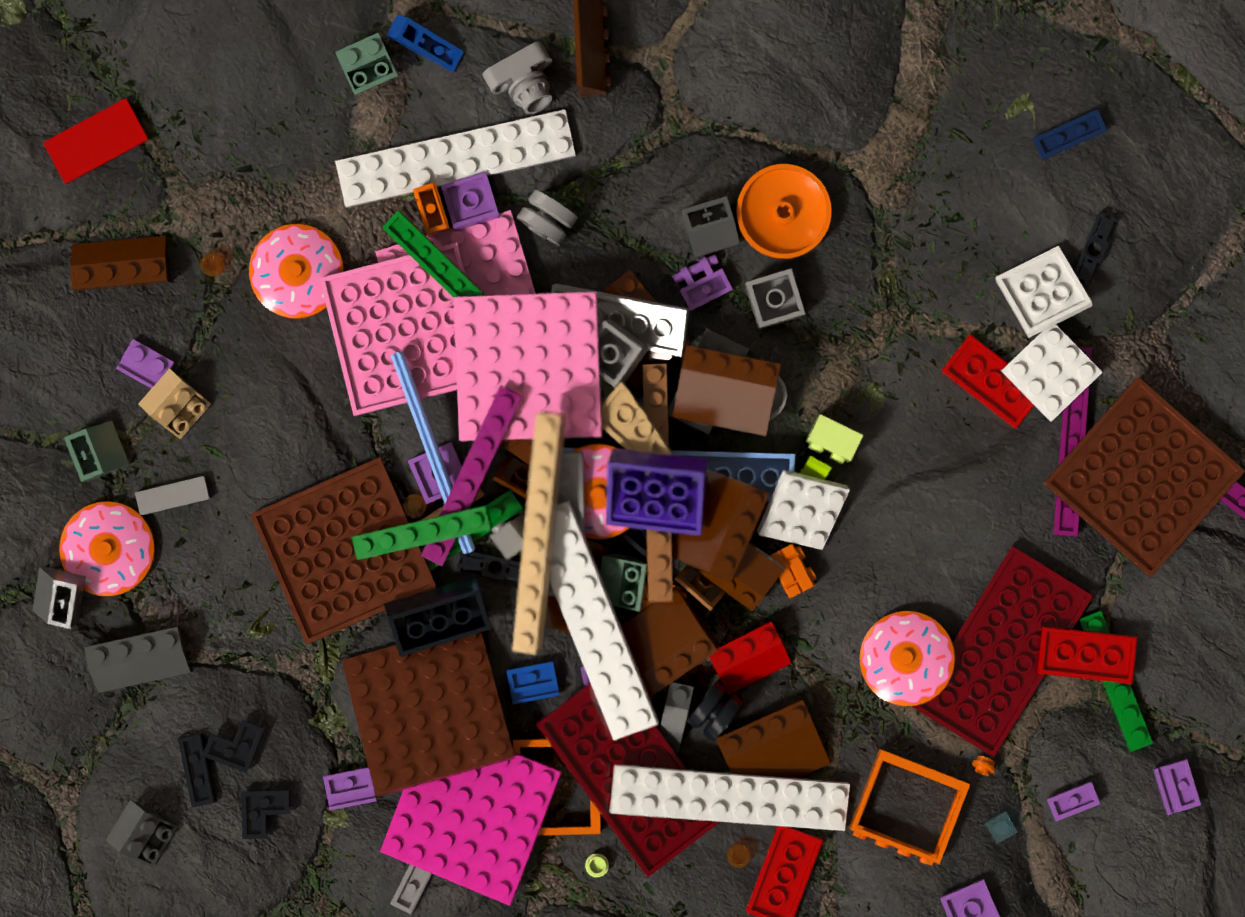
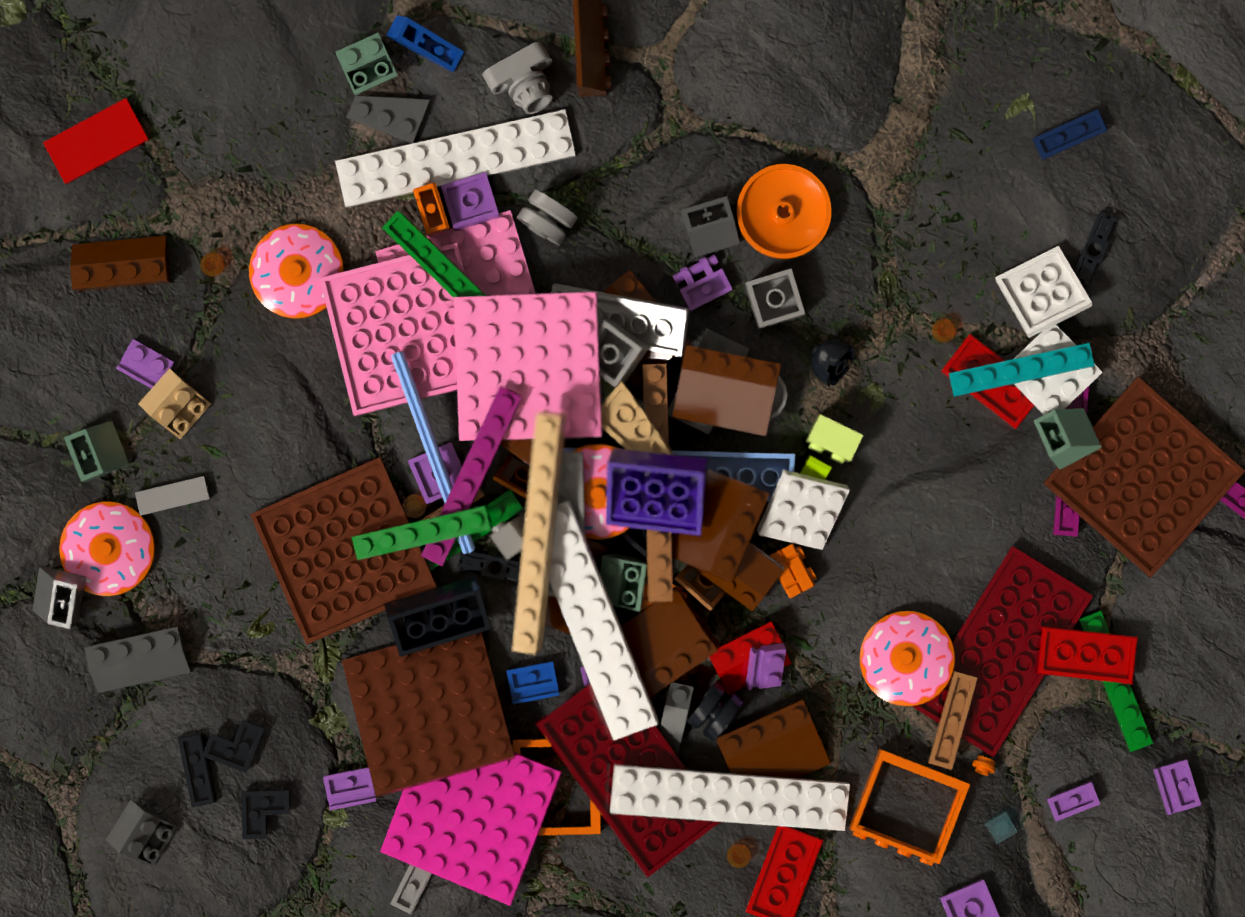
yellowish green plate [585,853,609,877] -> none
none -> dark grey wing [347,96,430,144]
none -> medium lavender plate [746,643,786,690]
none -> black cylinder [811,339,856,387]
none -> medium nougat plate [928,671,977,770]
none -> clear orange plate [932,319,956,342]
none -> teal plate [949,343,1094,397]
none -> sand green slope [1034,409,1102,469]

